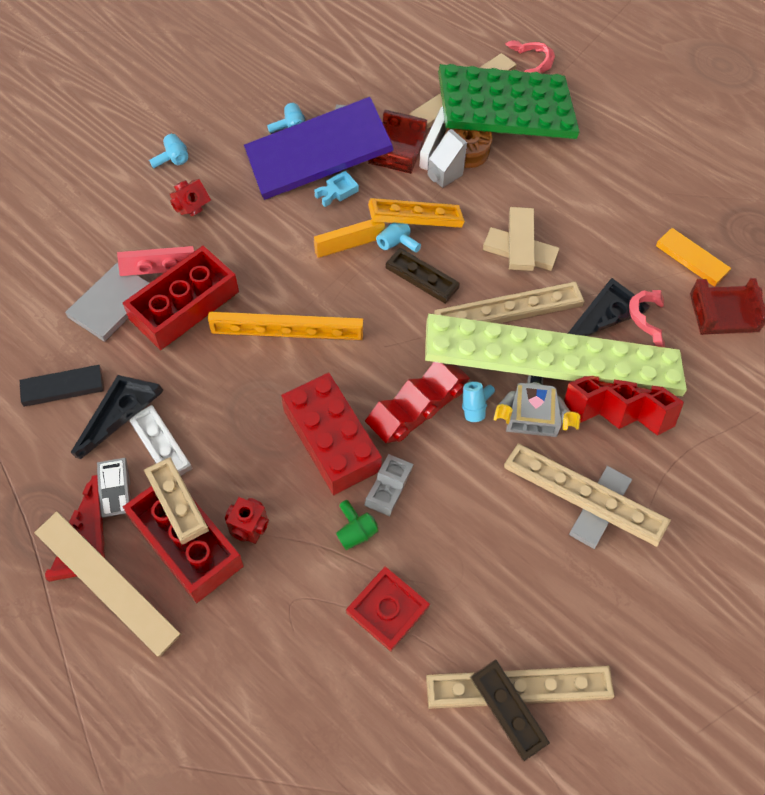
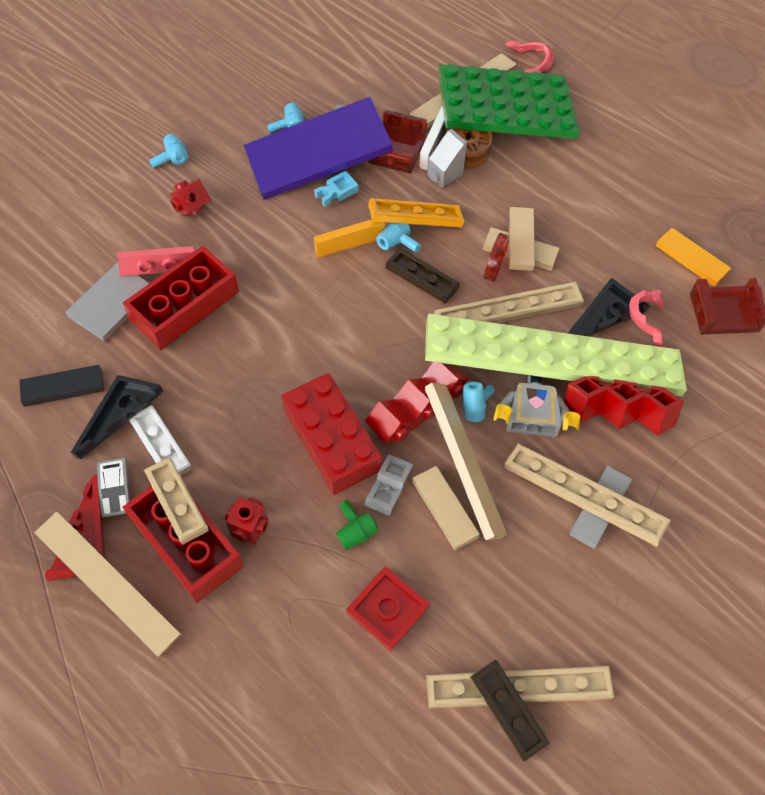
light orange tile [208,312,363,340] -> none
none -> tan tile [412,466,480,551]
none -> tan tile [425,383,507,540]
none -> clear red tile [484,233,510,282]

